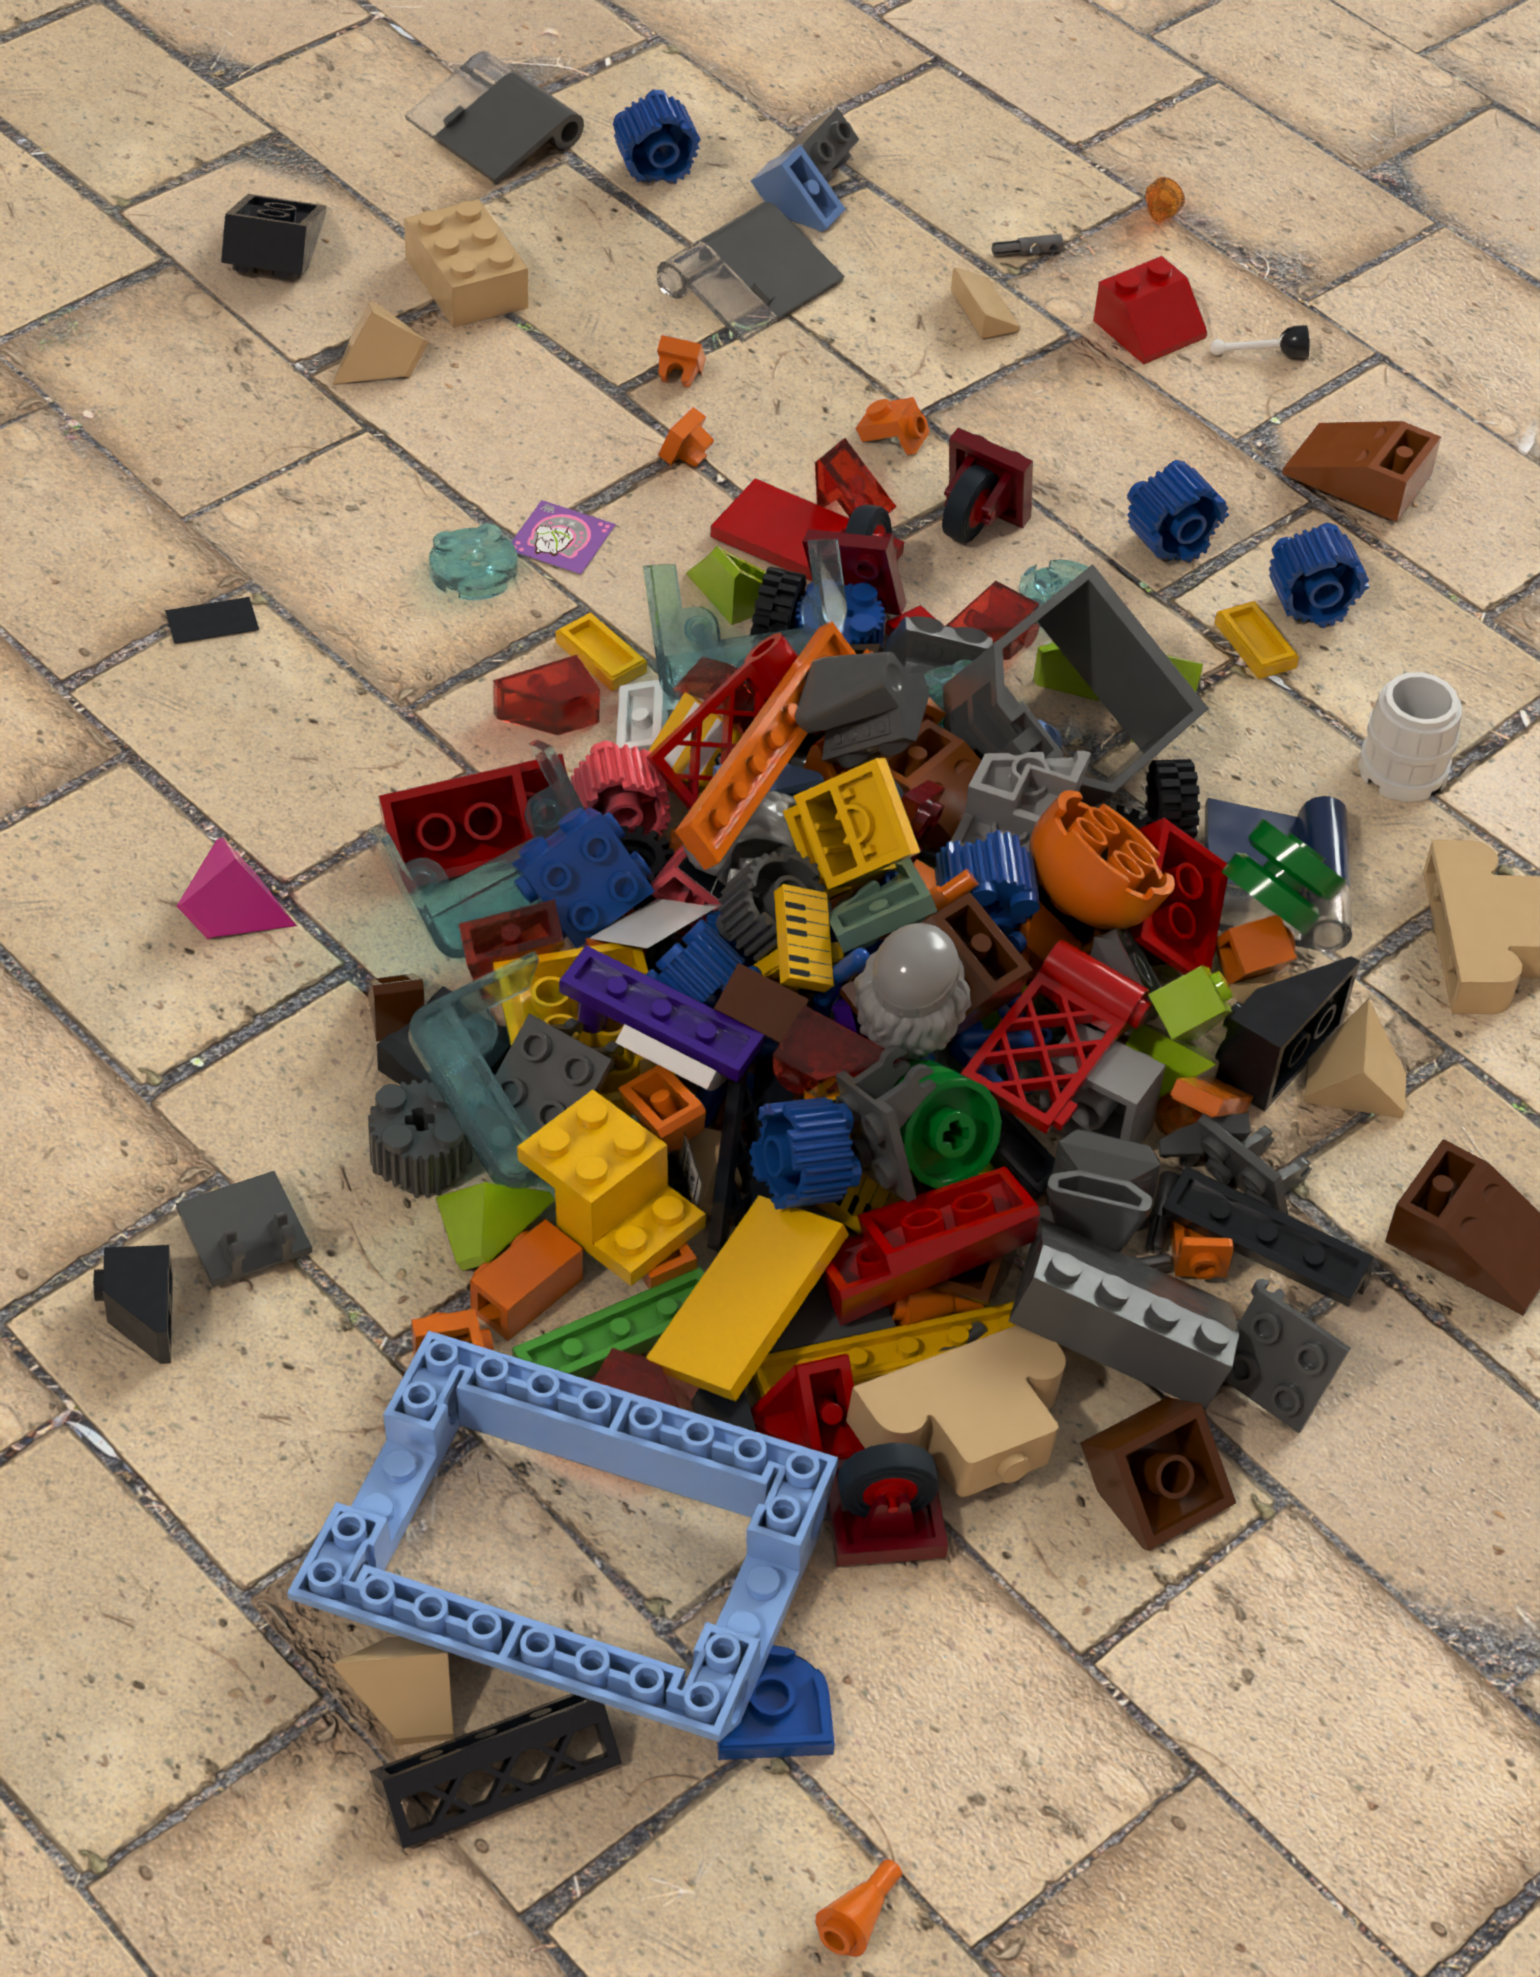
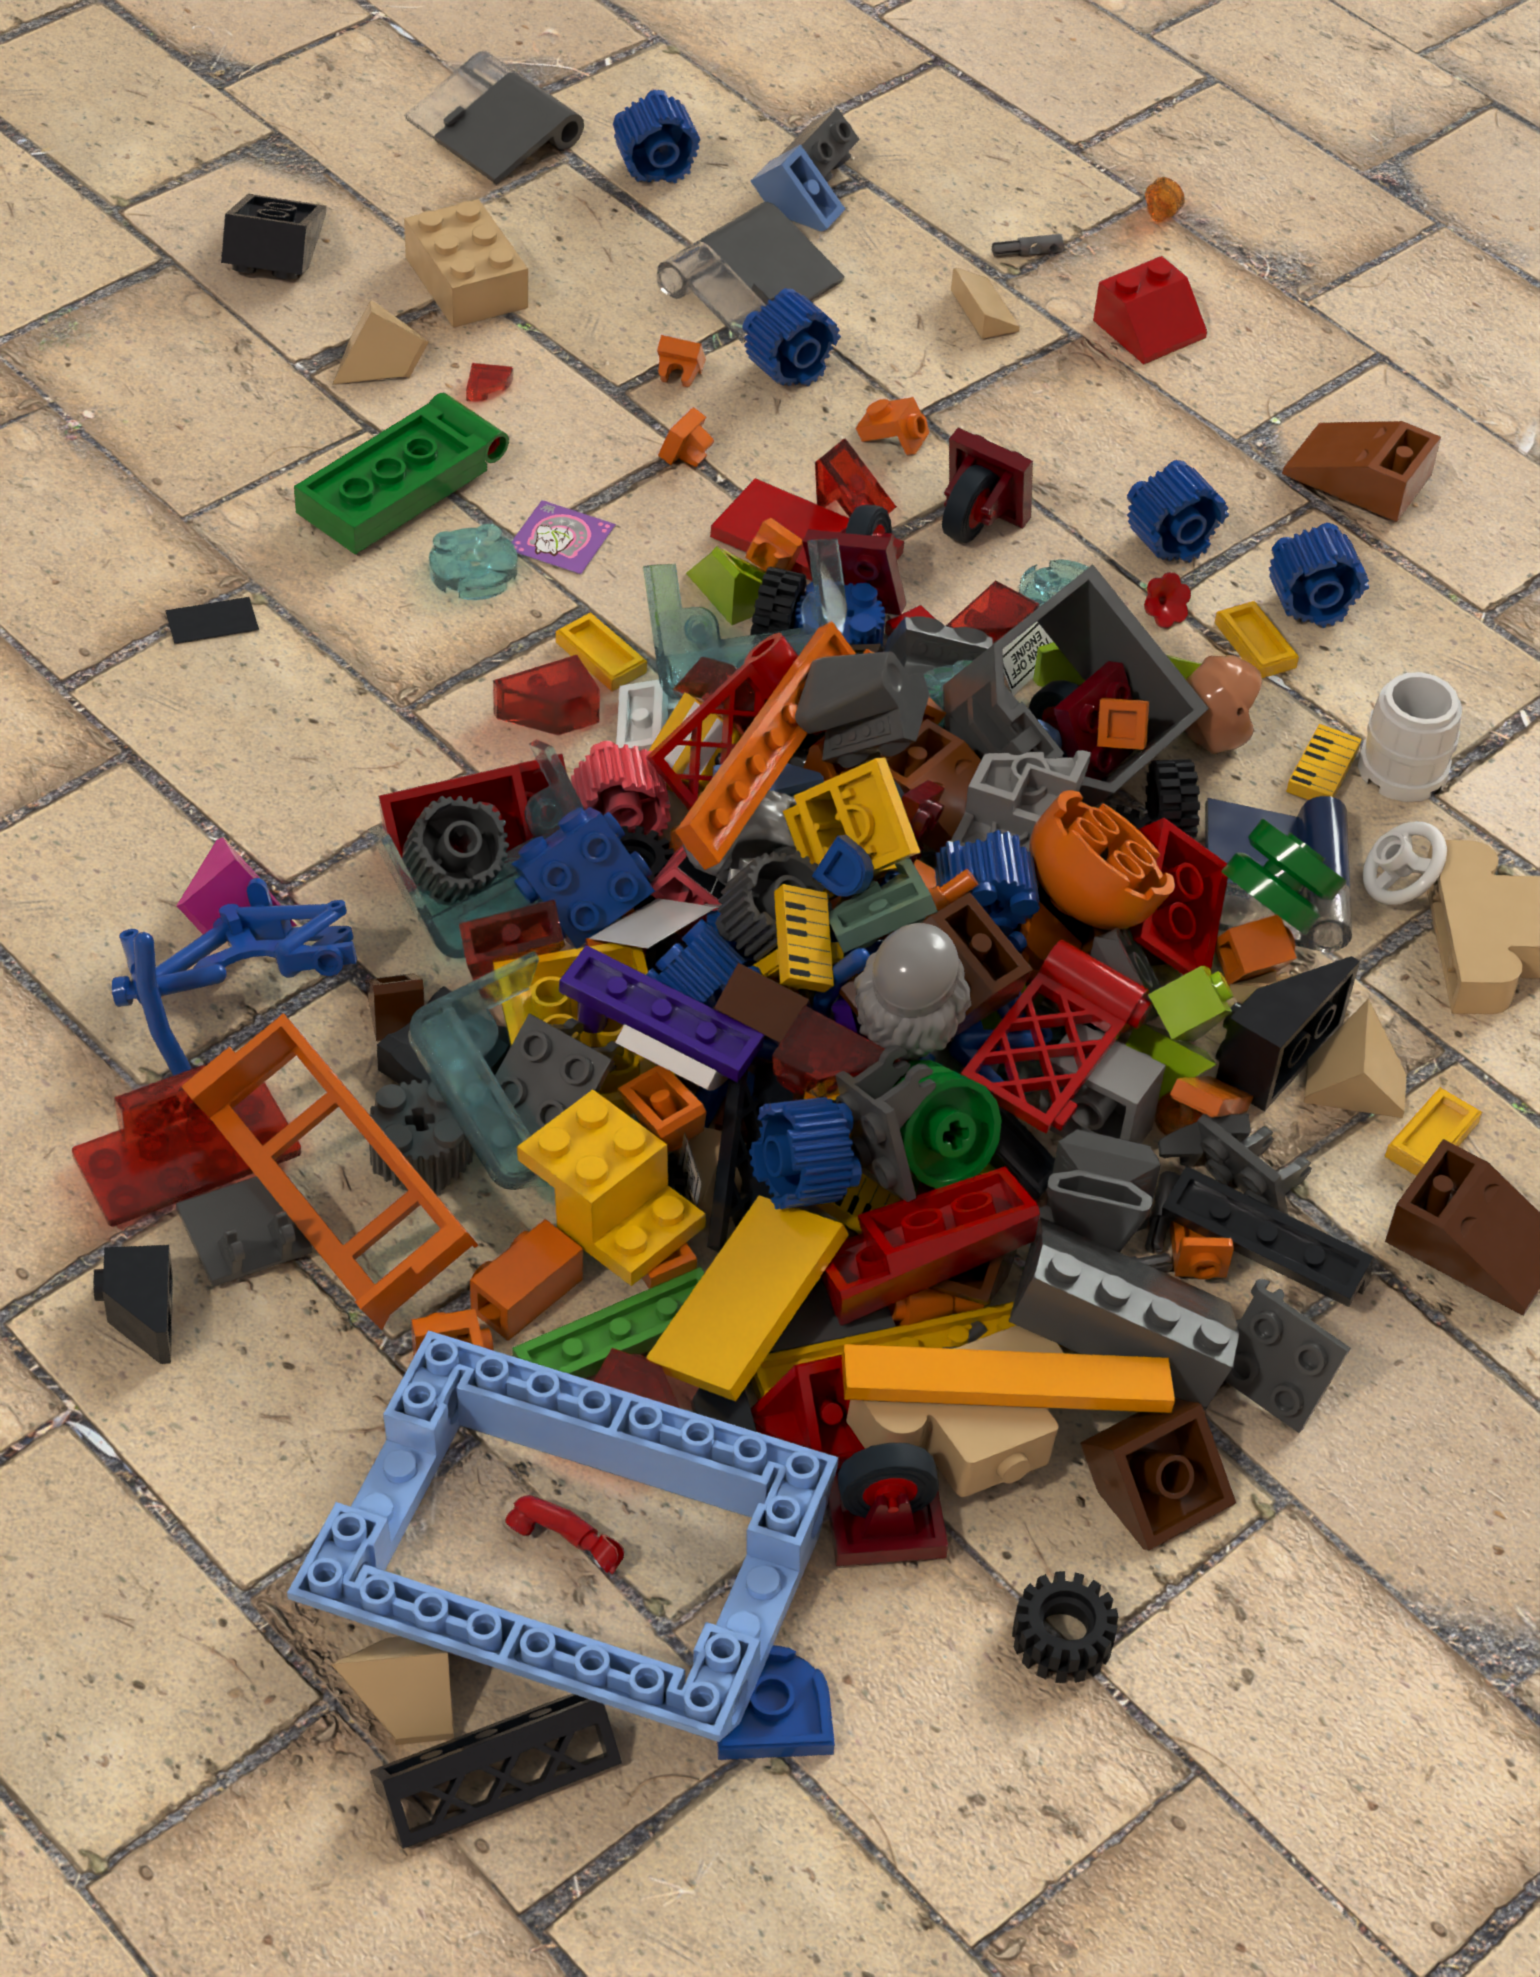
lime slope [435,1182,555,1271] -> none
orange cone [815,1859,902,1957] -> none
hinge [1209,325,1310,359] -> none
none -> clear red bracket [72,1062,302,1227]
none -> blue piece [112,878,357,1080]
none -> orange piece [181,1013,478,1330]
none -> green hinge [294,393,509,555]
none -> dark grey brick [402,796,509,906]
none -> clear red tile [466,363,513,401]
none -> red arm [505,1495,625,1575]
none -> blue brick [742,288,841,386]
none -> orange tile [745,518,803,572]
none -> blue tile [812,835,873,897]
none -> light orange tile [842,1344,1175,1413]
none -> white sticker [1003,622,1053,696]
none -> black tyre [1012,1571,1119,1684]
none -> dark red plate [1028,661,1135,781]
none -> orange tile [1097,698,1149,750]
none -> red plant [1144,572,1191,628]
none -> nougat piece [1184,655,1262,754]
none -> yellow tile [1286,724,1362,800]
none -> white piece [1363,821,1447,905]
none -> yellow tile [1385,1087,1482,1176]

